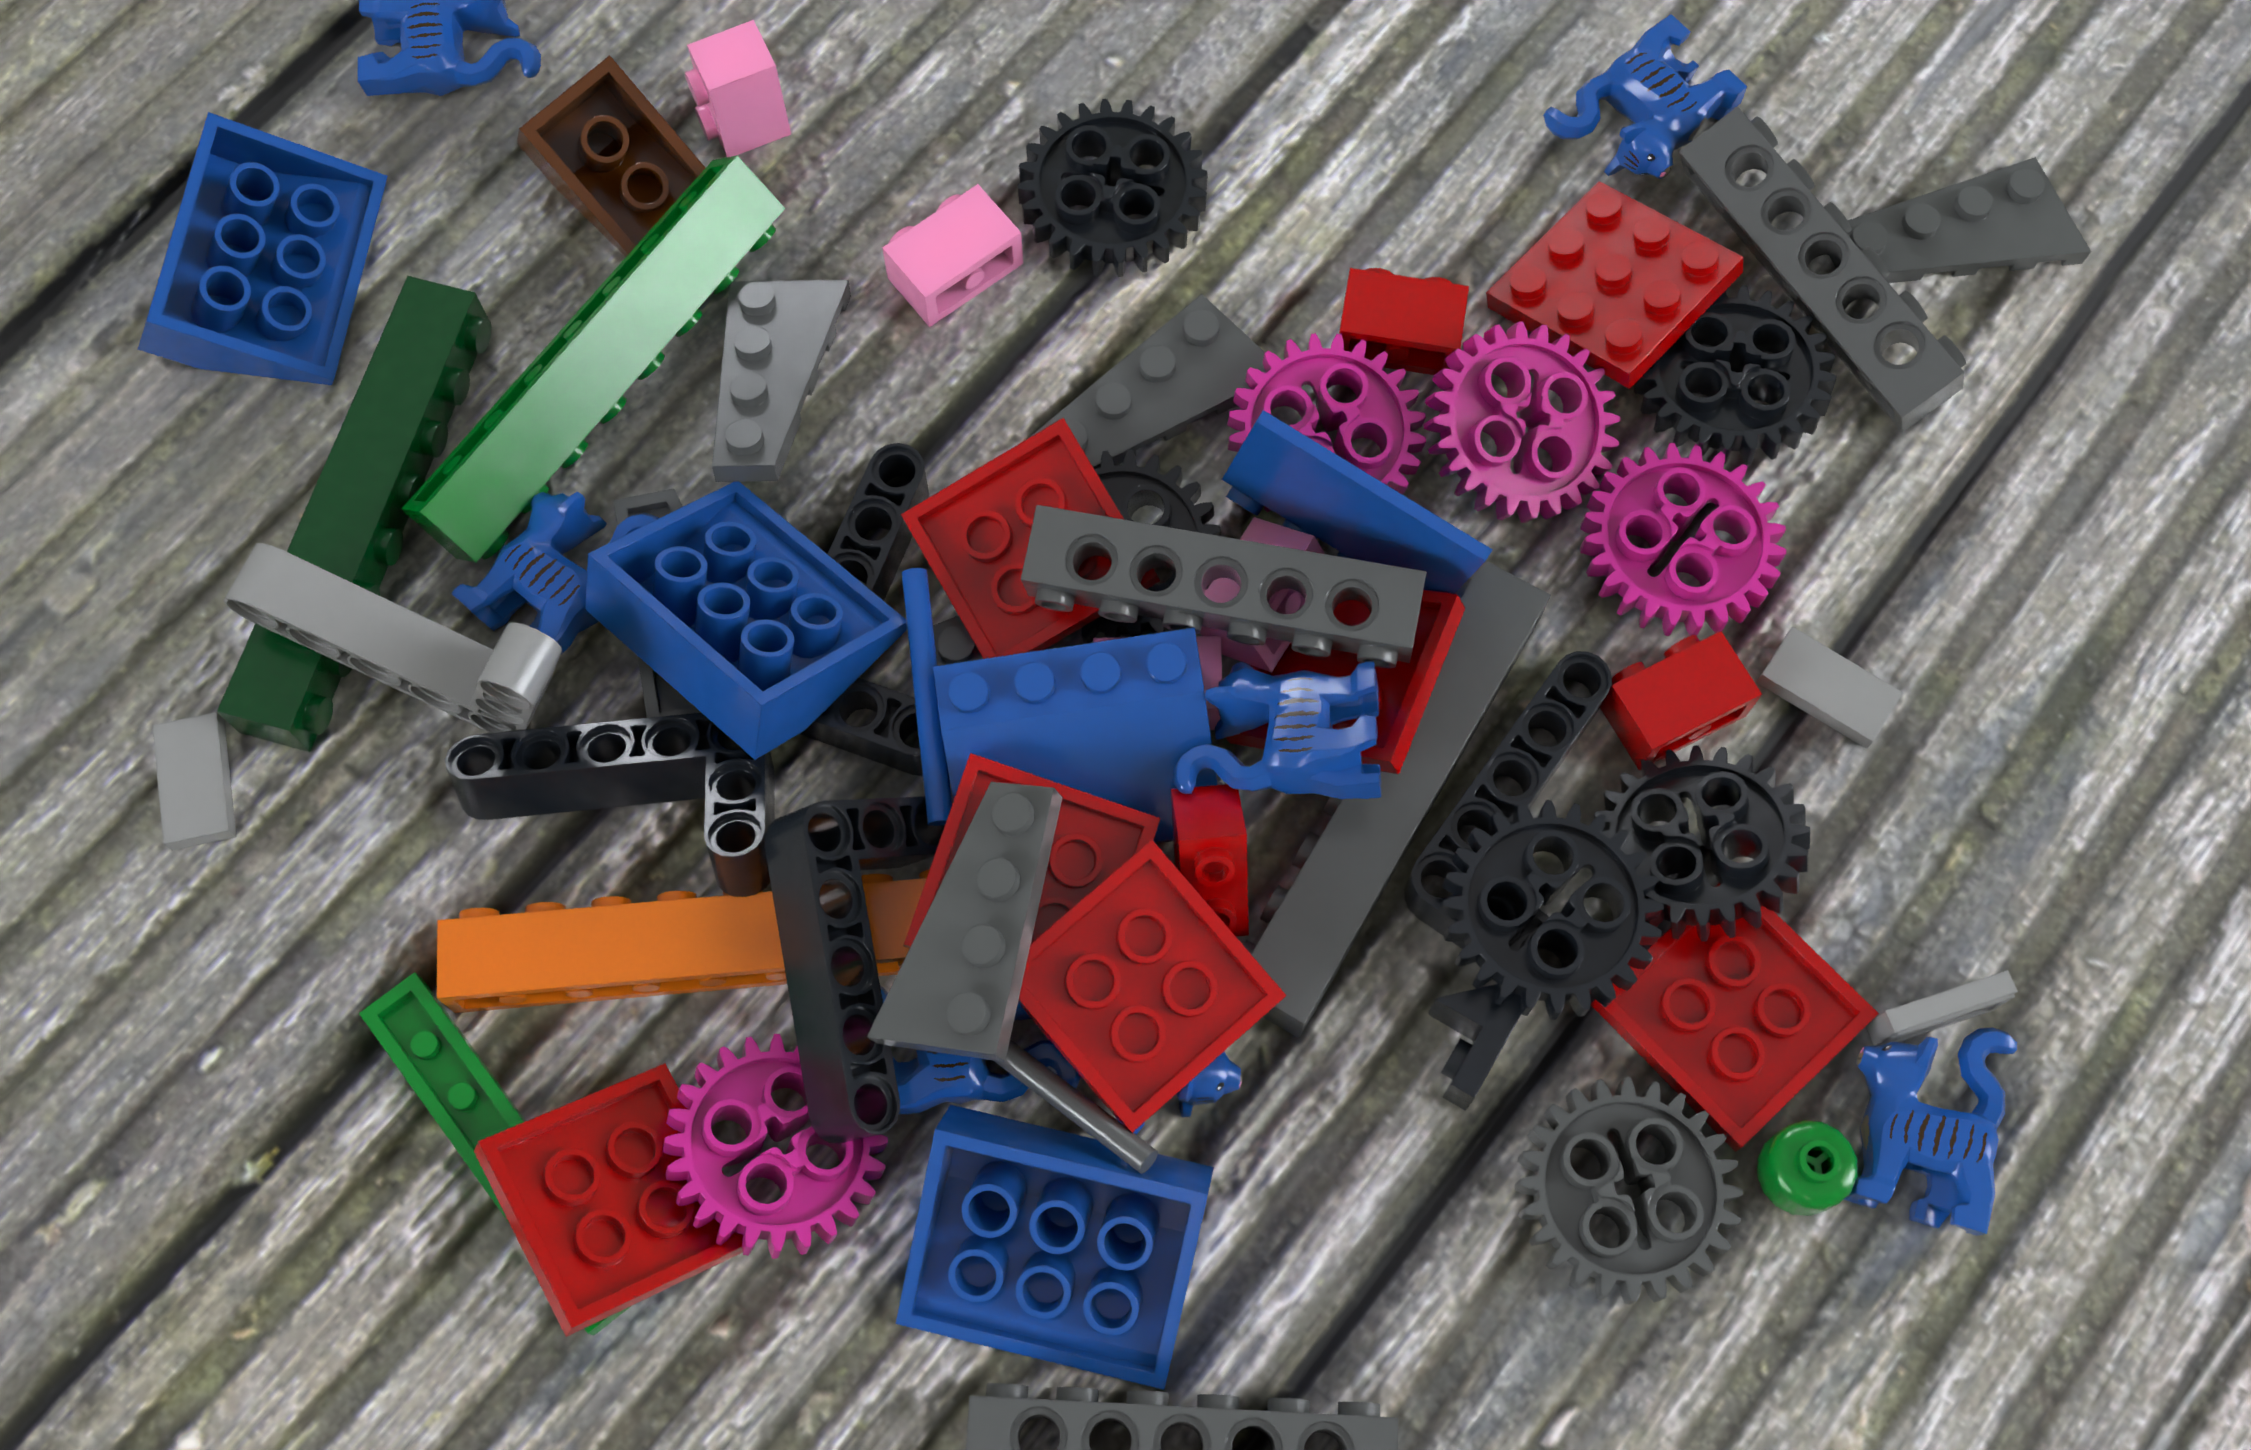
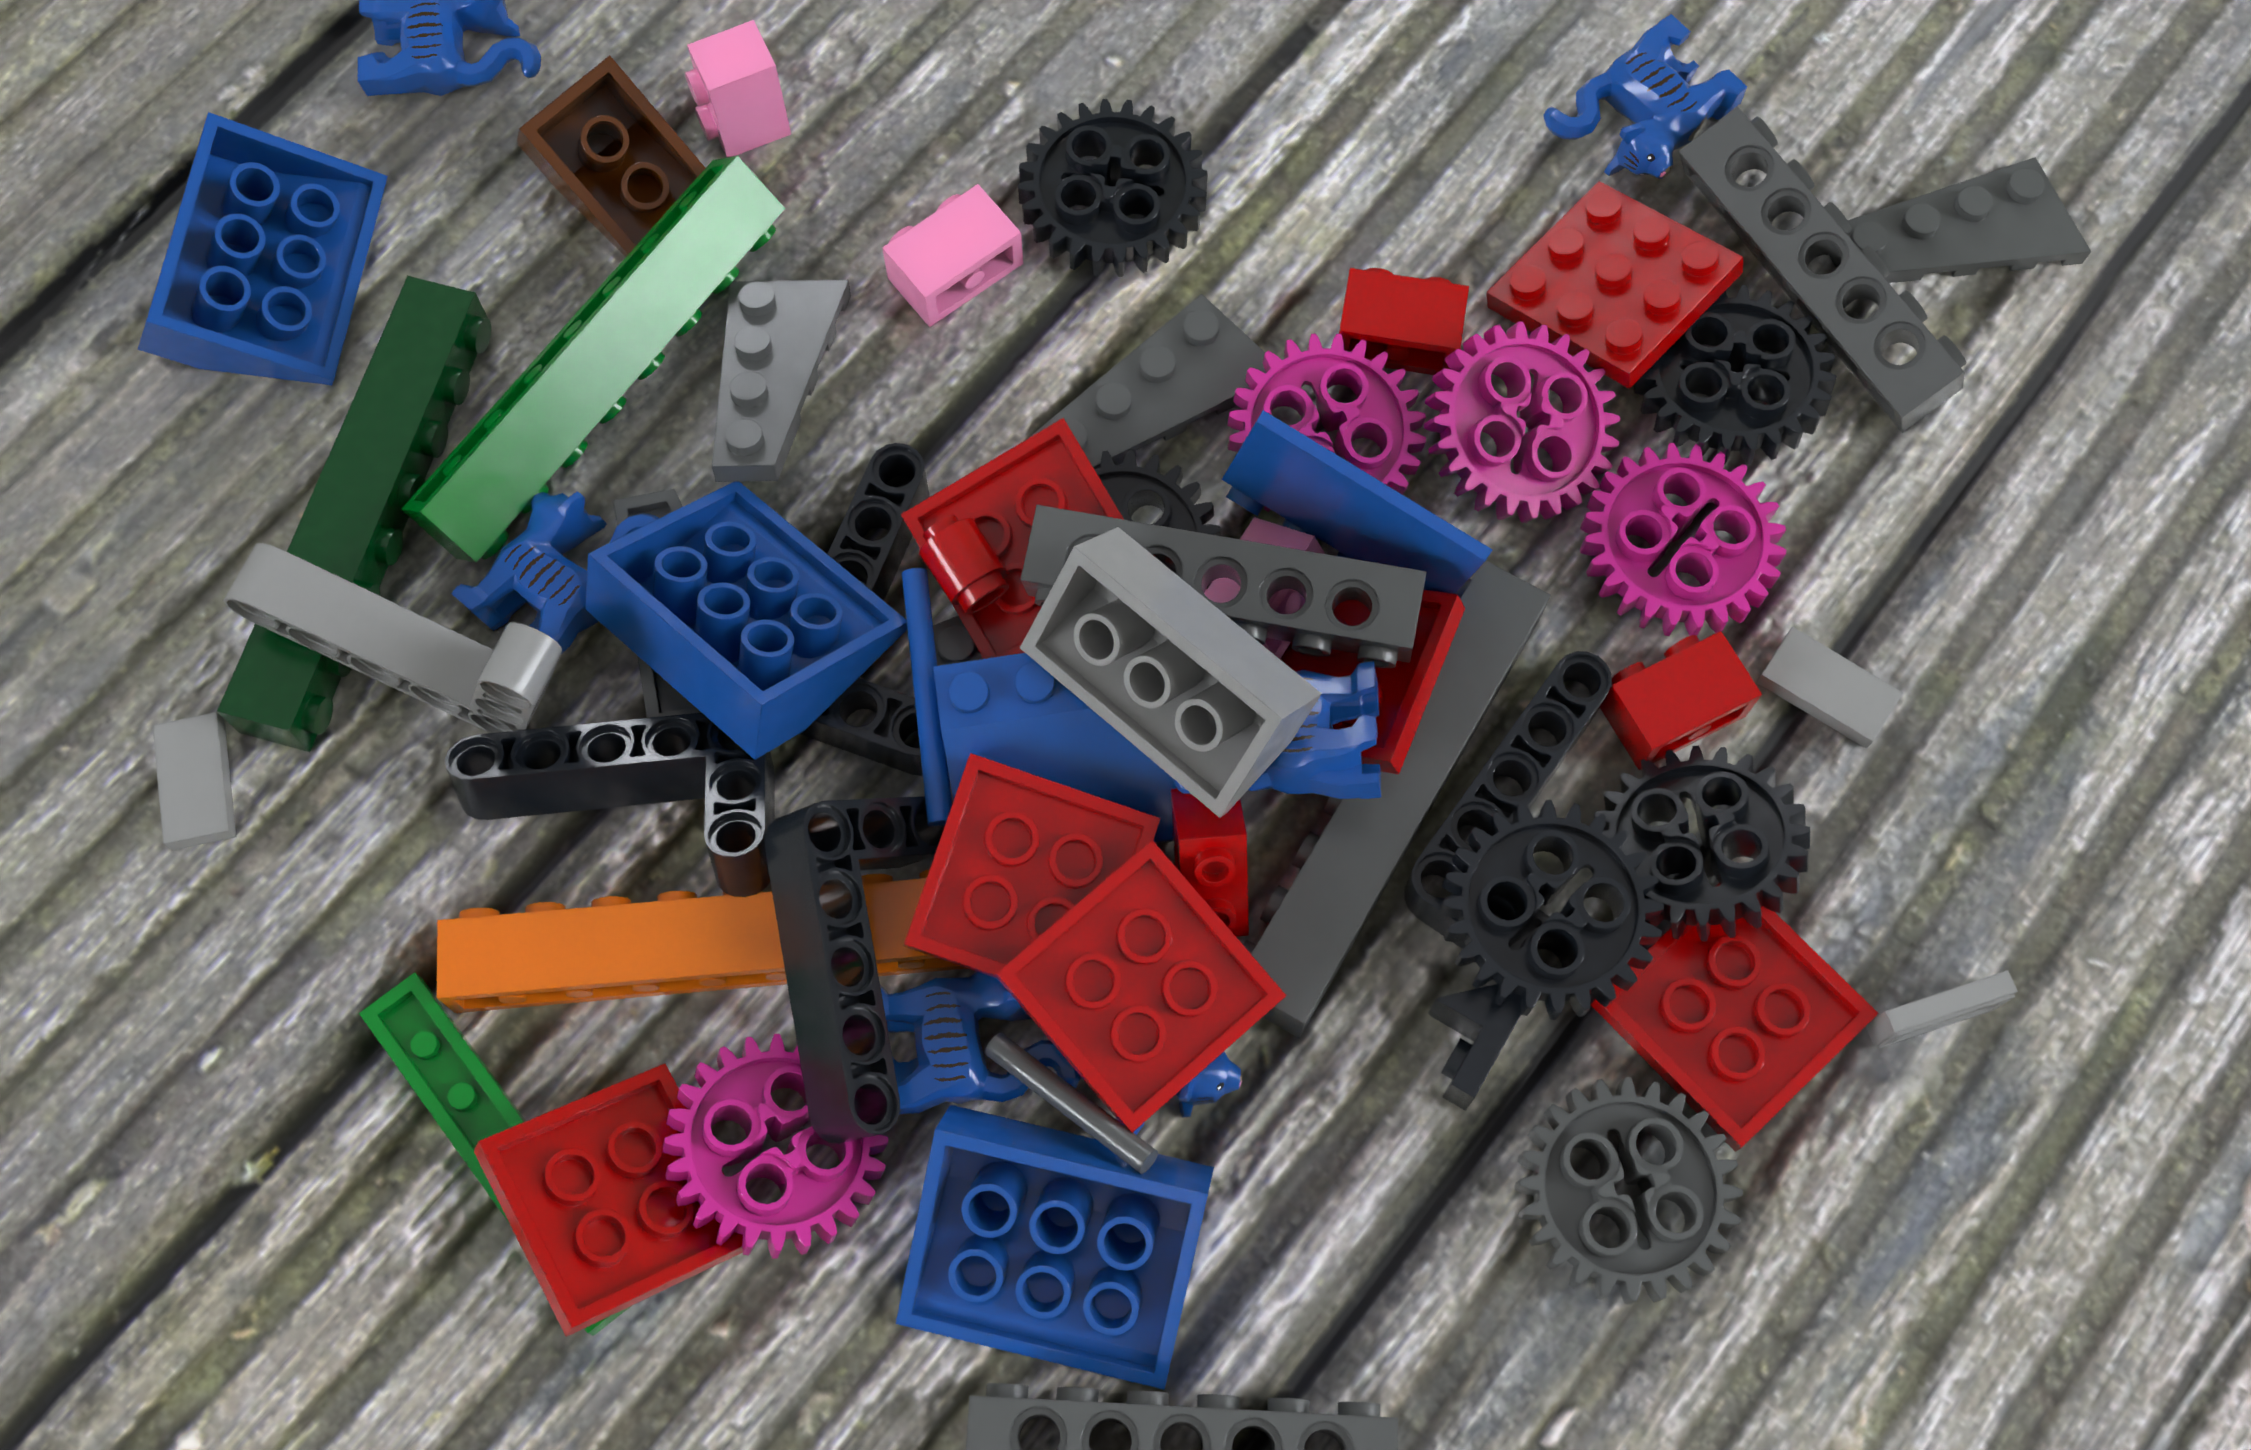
dark grey wing [867,782,1063,1062] -> none
green head [1757,1120,1857,1216] -> none
blue animal [1844,1027,2017,1236] -> none
none -> red brick [919,515,1009,614]
none -> light grey slope [1020,527,1322,818]

